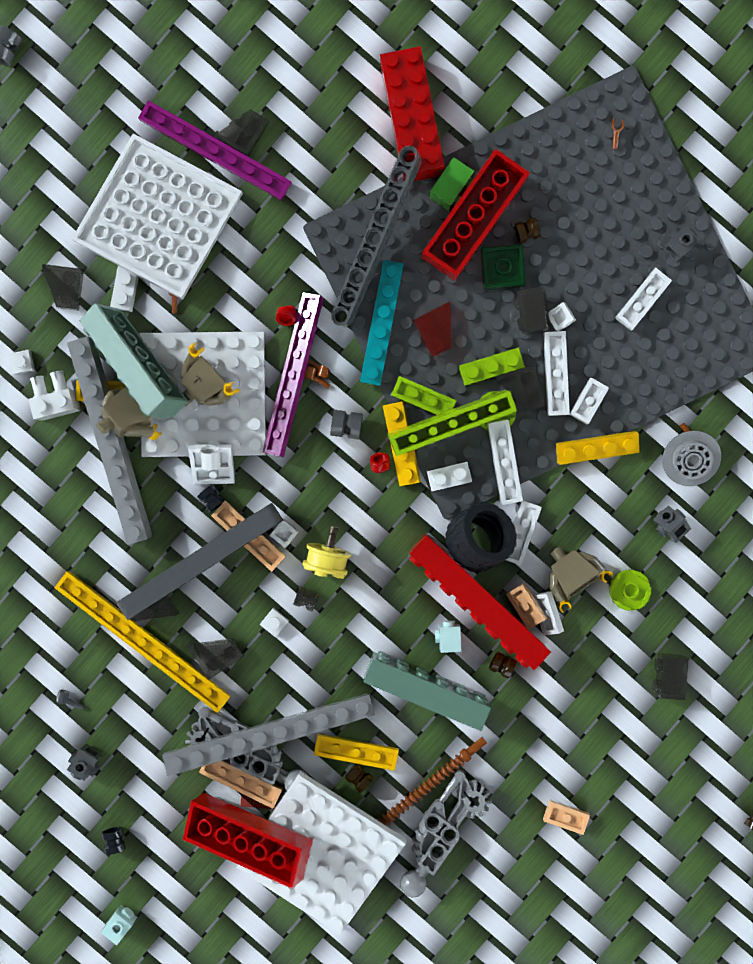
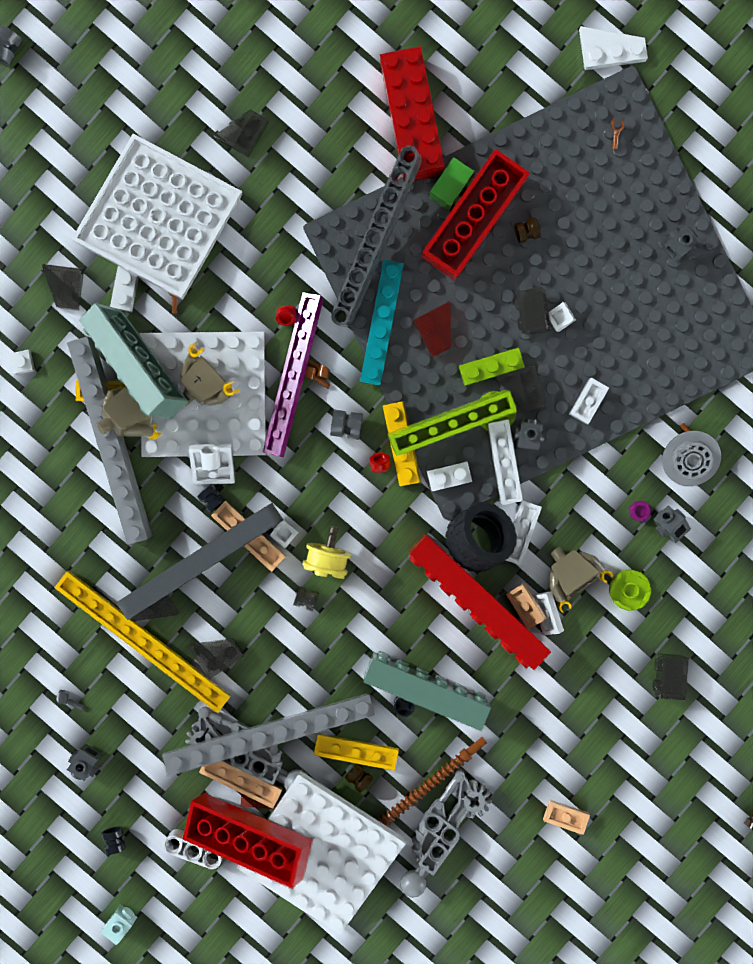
white brick [28,370,81,421] -> none
magenta plate [138,100,292,201] -> none
white plate [260,608,289,637] -> none
lime plate [391,376,457,415] -> none
light aqua brick [435,621,462,653] -> none
dark green tile [481,244,526,290] -> none
dark brown wheel [489,651,517,679] -> none
white plate [544,331,570,416] -> none
yellow plate [556,431,639,465] -> none
white plate [615,268,672,330] -> none
none -> white beam [164,829,223,869]
none -> black wheel [394,696,415,717]
none -> dark grey brick [514,419,545,451]
none -> white wing [579,27,648,70]
none -> magenta tile [629,501,651,522]

